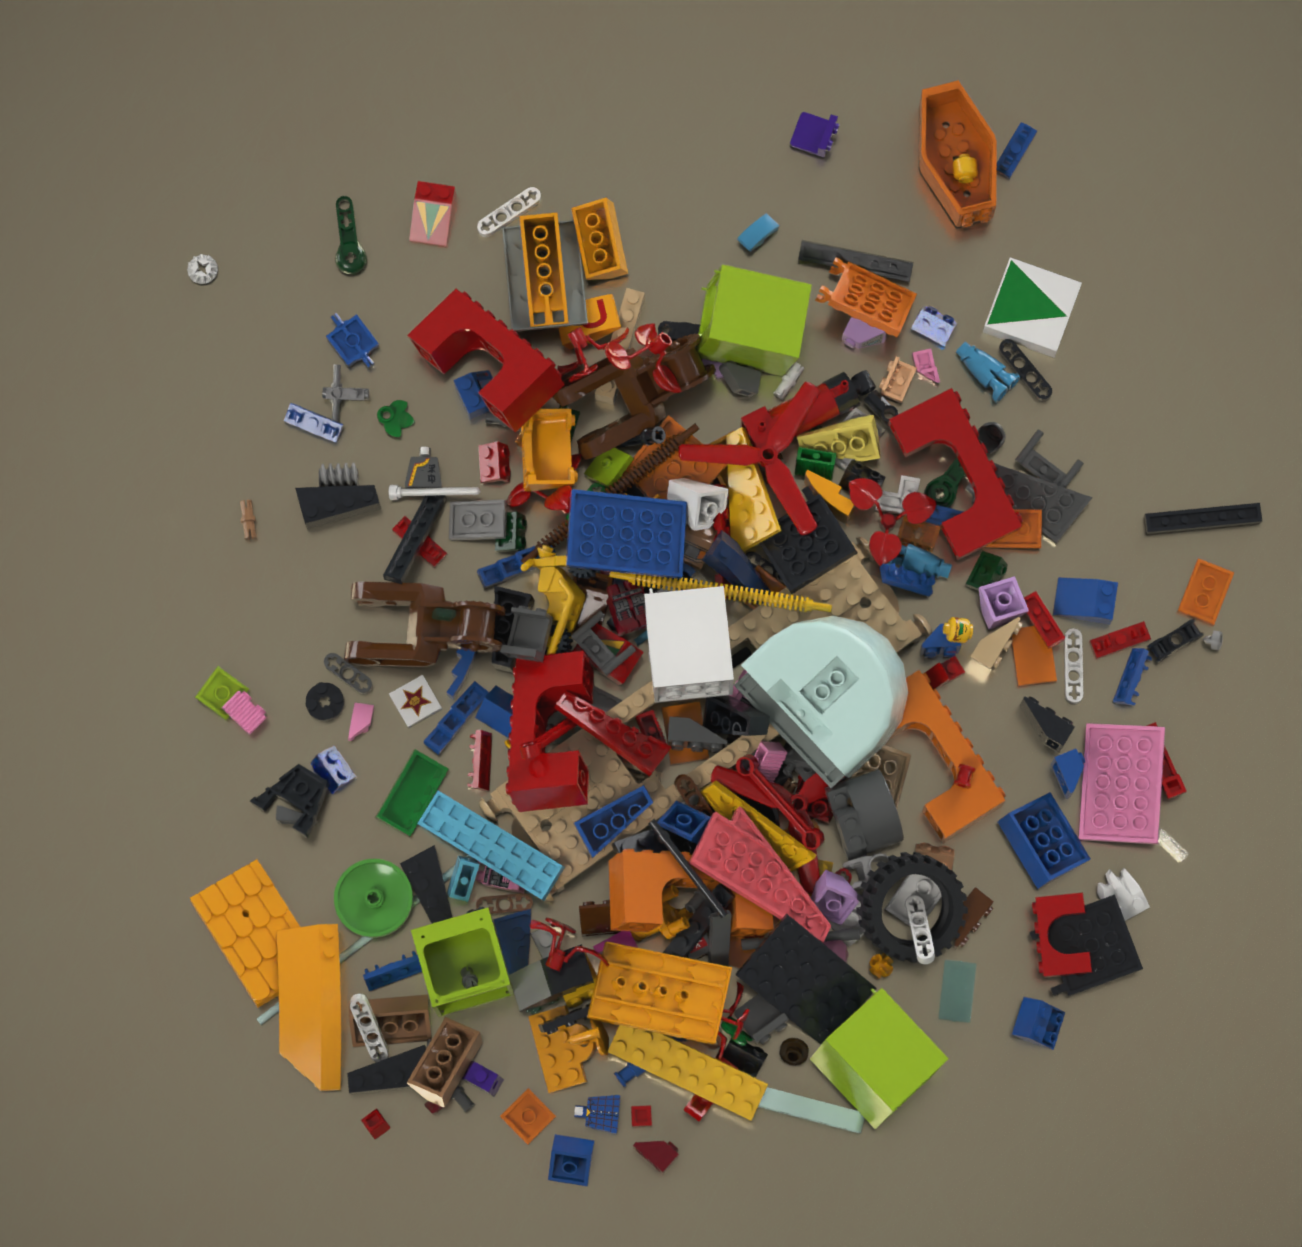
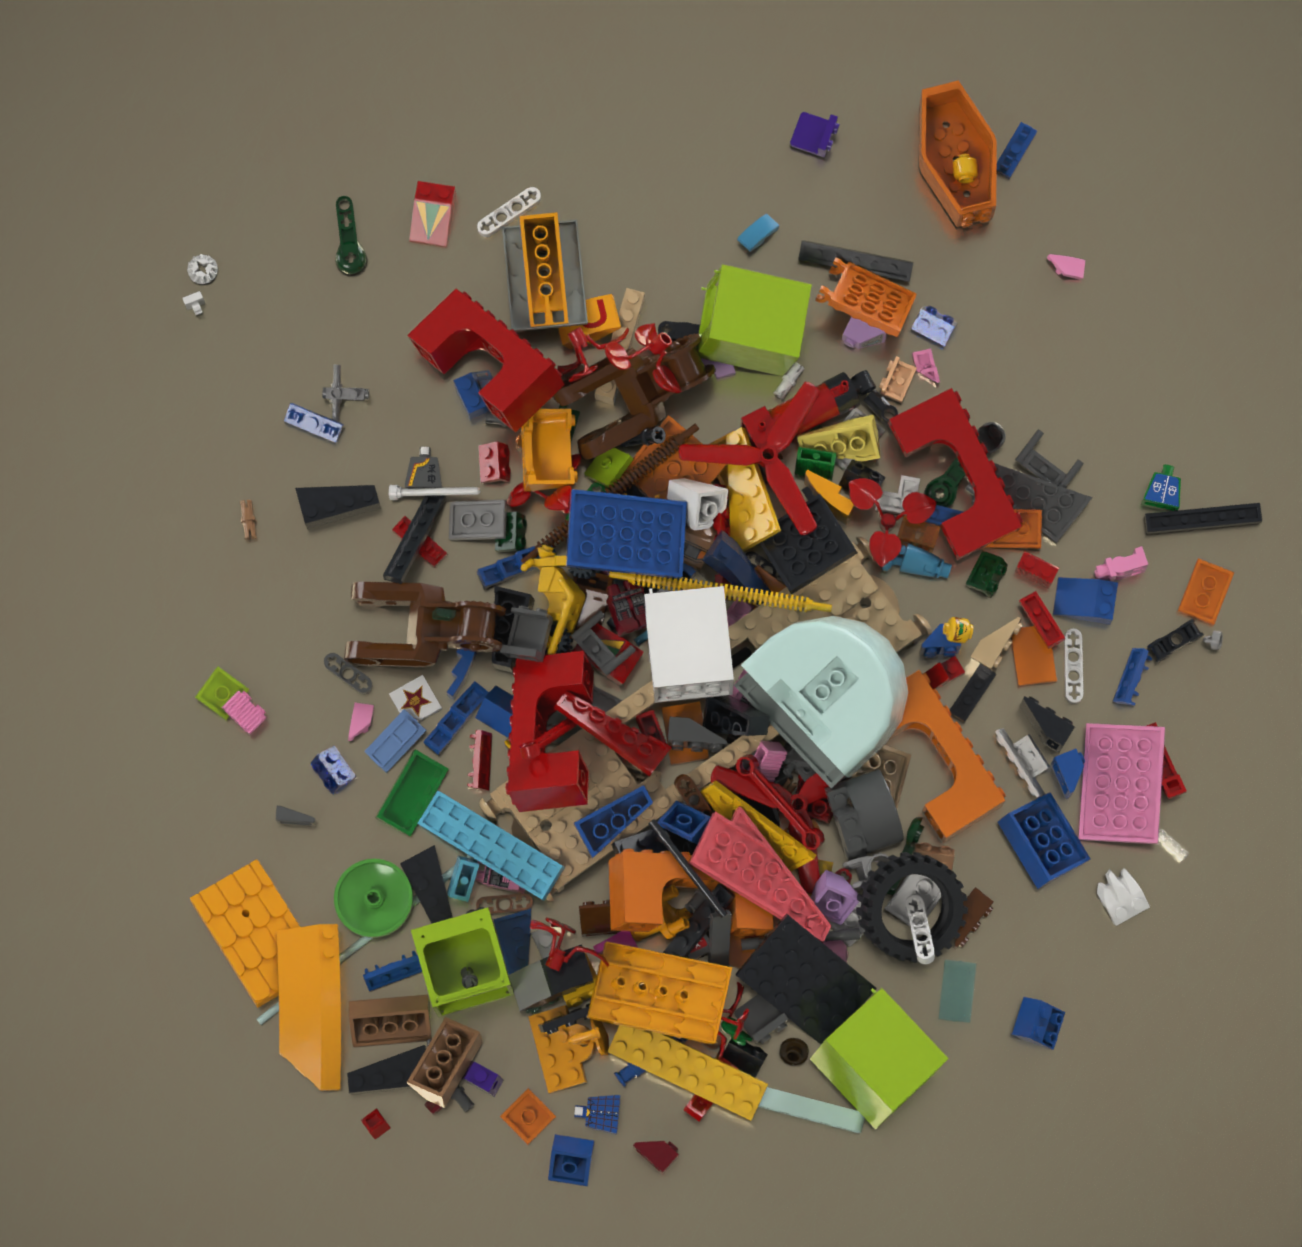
black wing [250,764,330,838] -> none
black plate [305,682,345,722] -> none
light grey piece [319,463,359,487] -> none
blue plate [326,313,379,368] -> none
white beam [350,994,388,1062] -> none
green plate [377,400,415,438] -> none
light orange slope [571,197,628,280] -> none
red plate [631,1105,652,1127] -> none
dark grey slope [719,361,761,397] -> none
light orange gear [869,953,894,979] -> none
blue plate [880,563,936,596] -> none
red bush [953,764,975,789] -> none
dark azure piece [956,342,1021,403] -> none
lavender slope [979,576,1029,630] -> none
tile [983,258,1082,358] -> none
black beam [999,339,1052,402] -> none
black plate [1030,894,1143,997] -> none
red arch [1032,892,1092,978] -> none
red plate [1089,621,1151,659] -> none
none -> white tile [183,291,205,315]
none -> medium blue piece [364,709,427,773]
none -> bright pink slope [727,598,755,627]
none -> dark green beam [887,817,925,897]
none -> black plate [950,663,996,723]
none -> white bracket [995,728,1050,798]
none -> red brick [1015,551,1059,589]
none -> bright pink slope [1047,254,1085,280]
none -> bright pink hips [1094,546,1148,582]
none -> torso [1141,464,1181,511]

